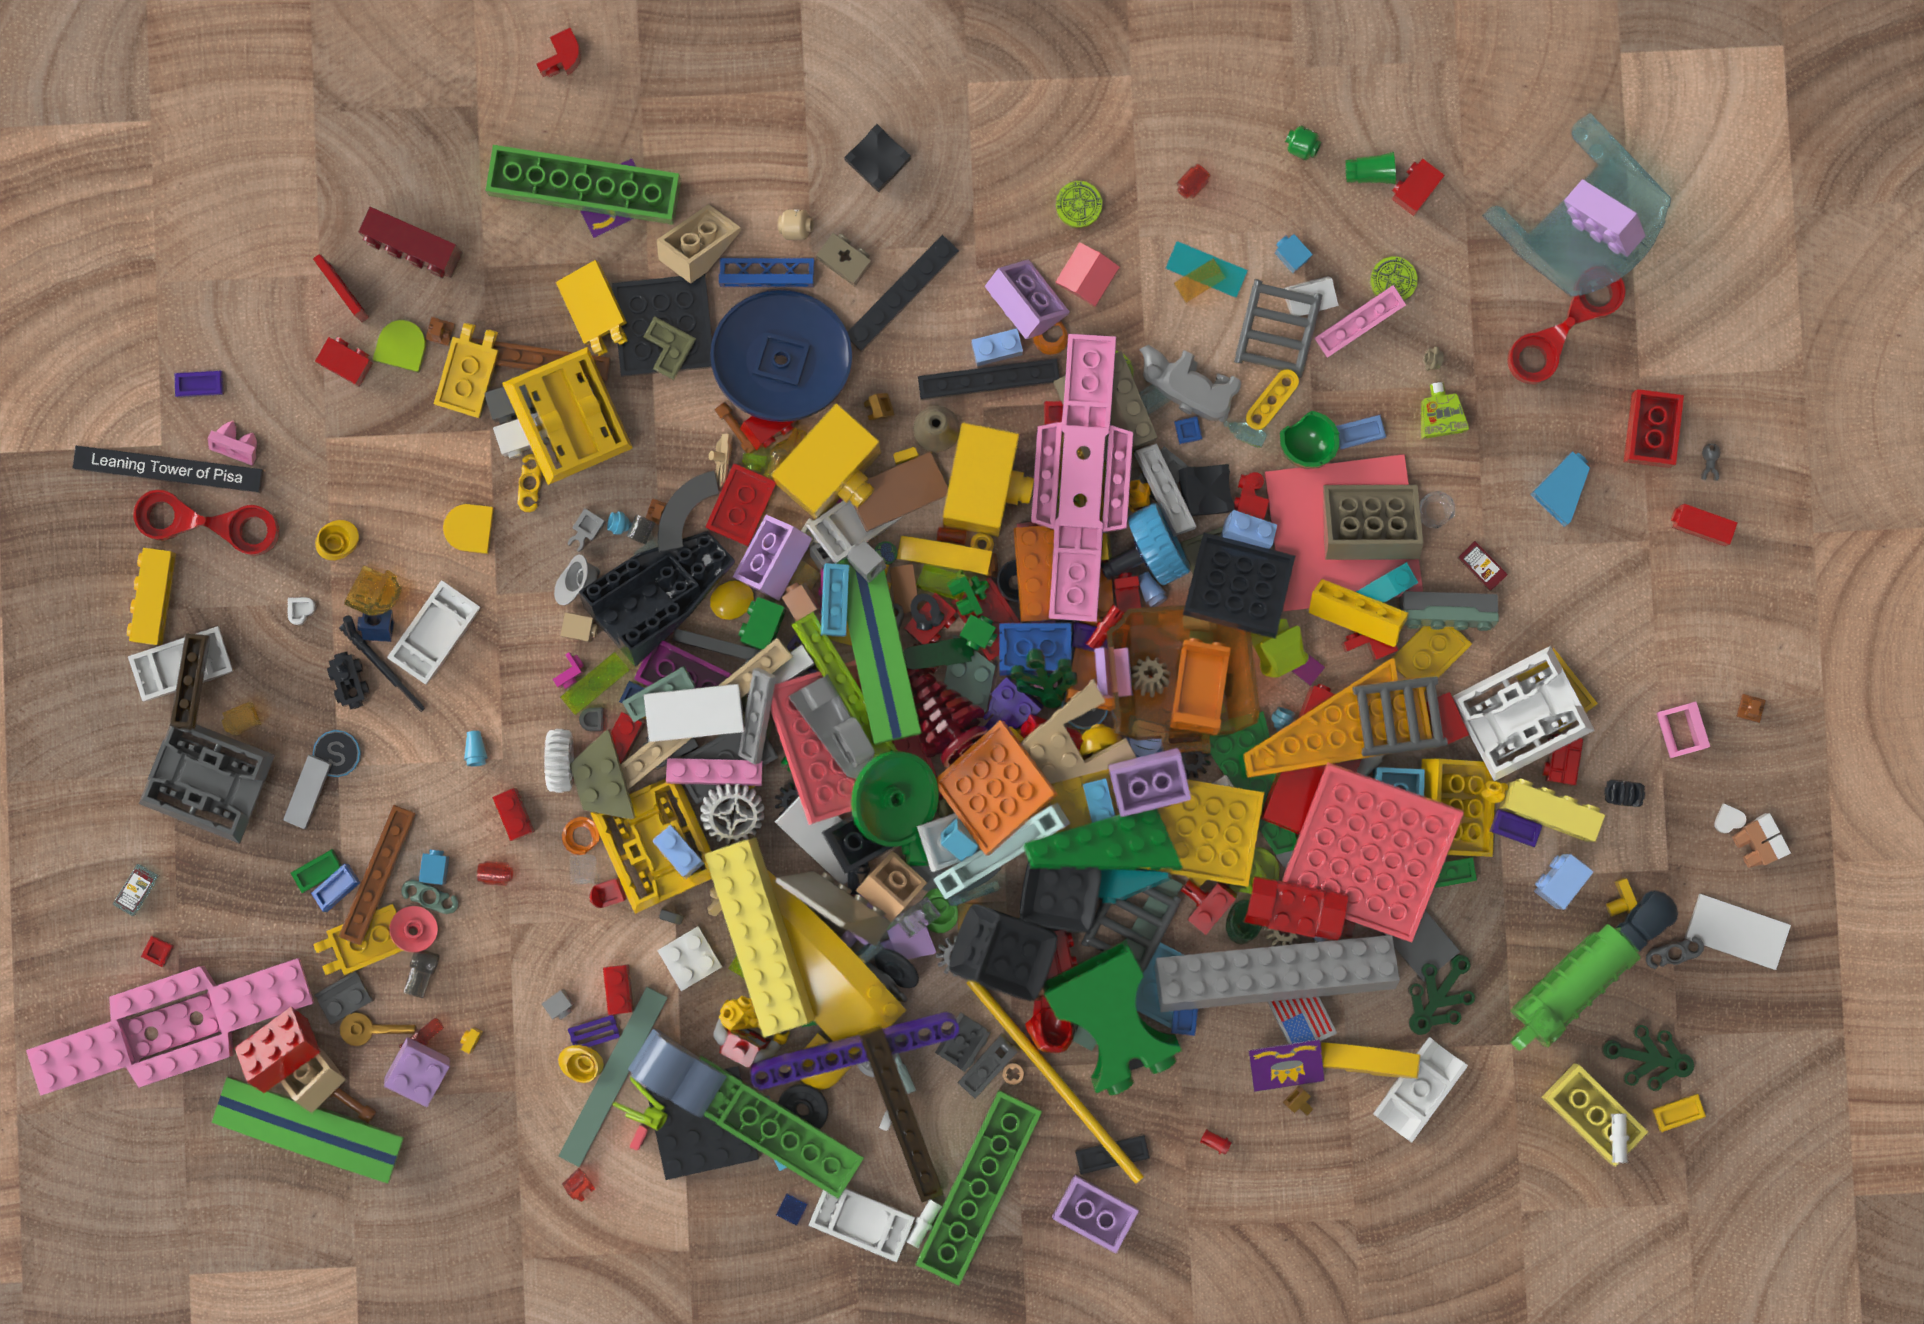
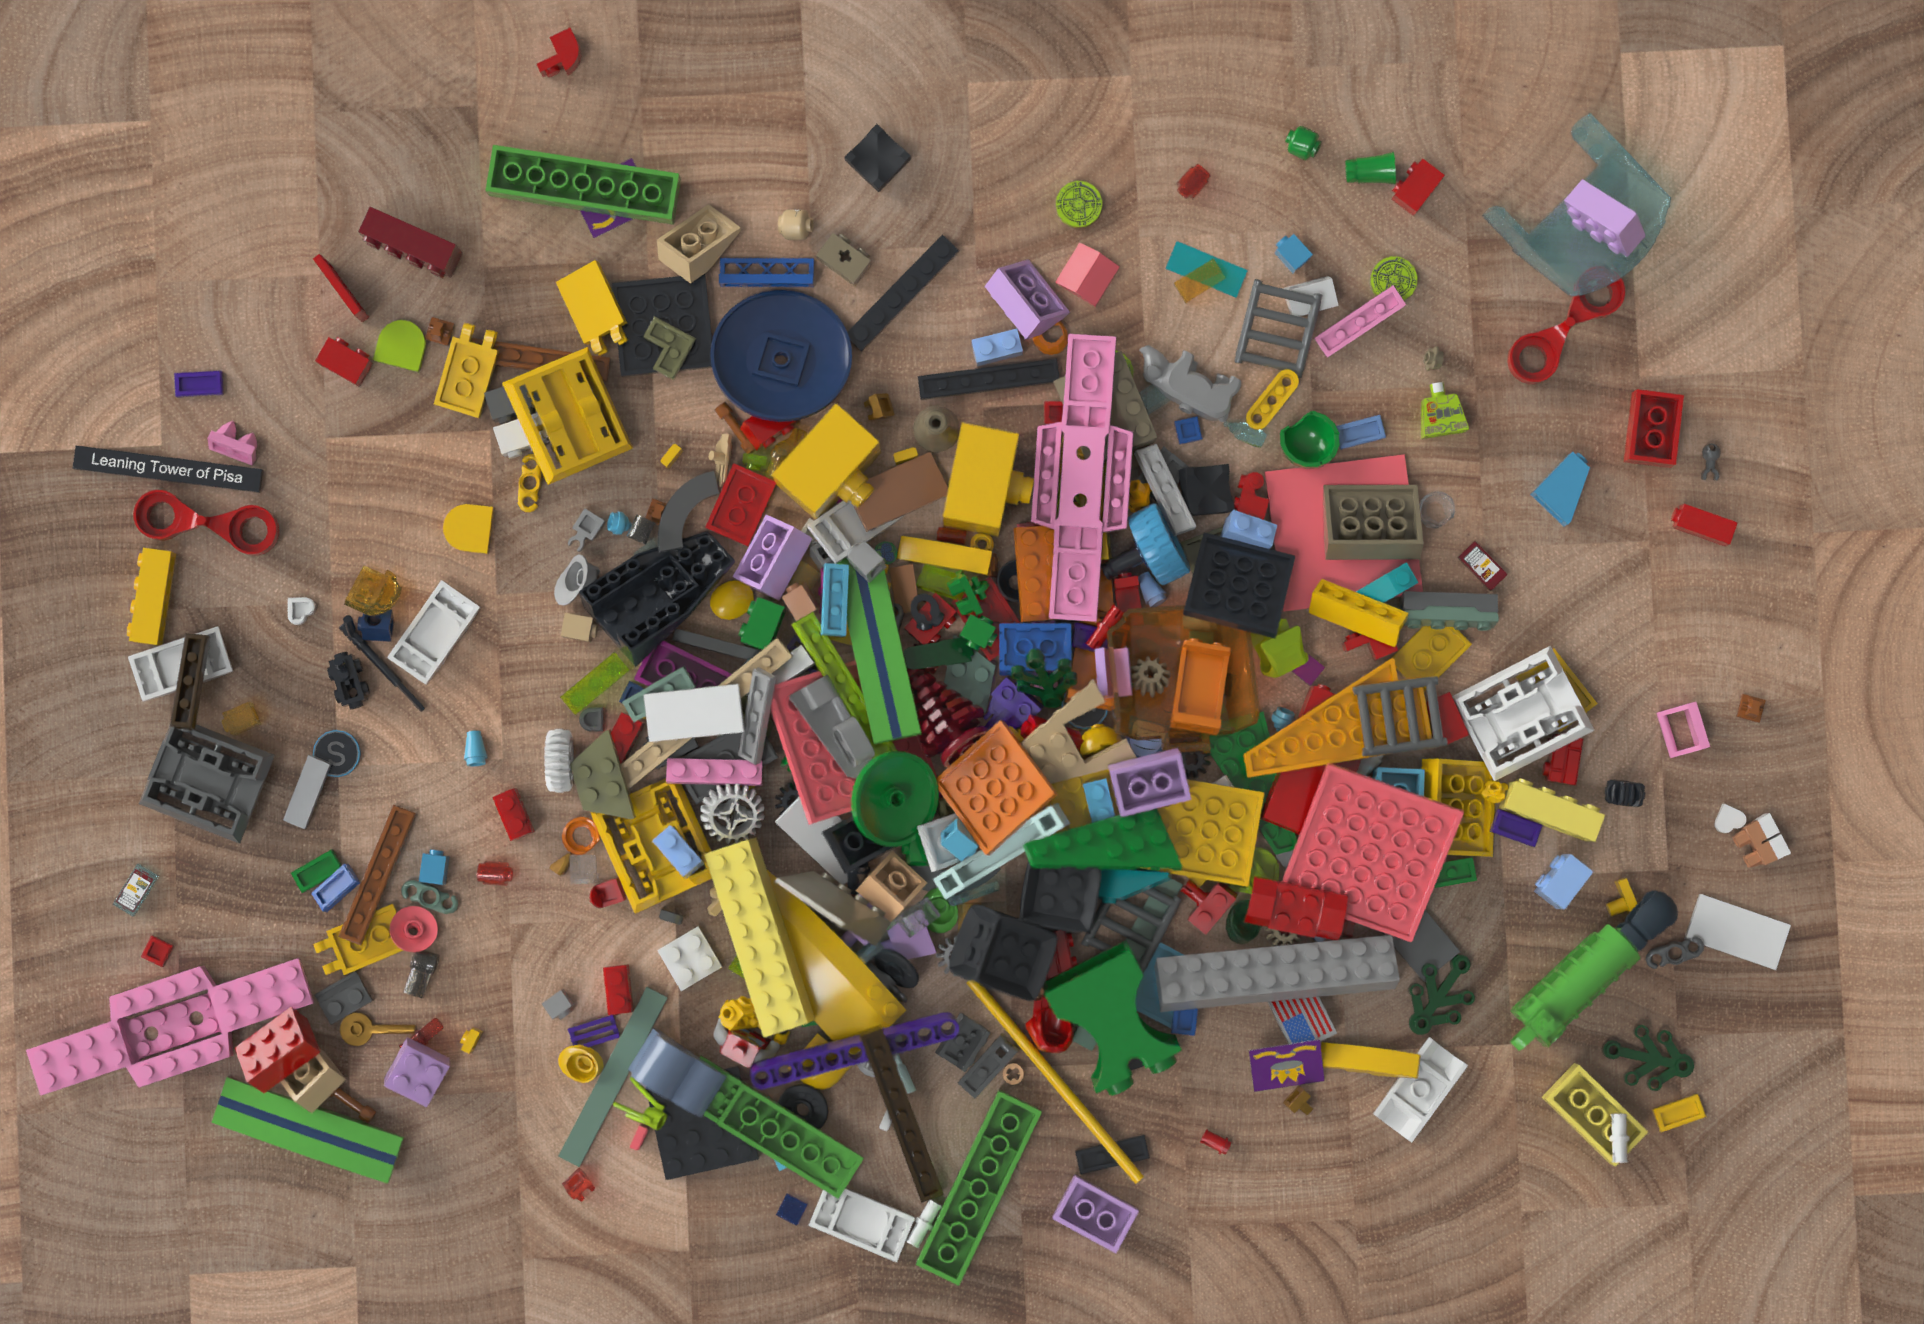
yellow hat [315,520,359,561] -> none
dark pink bracket [552,652,584,689] -> none
none -> pearl gold slope [549,853,574,876]
none -> yellow tile [660,444,683,469]

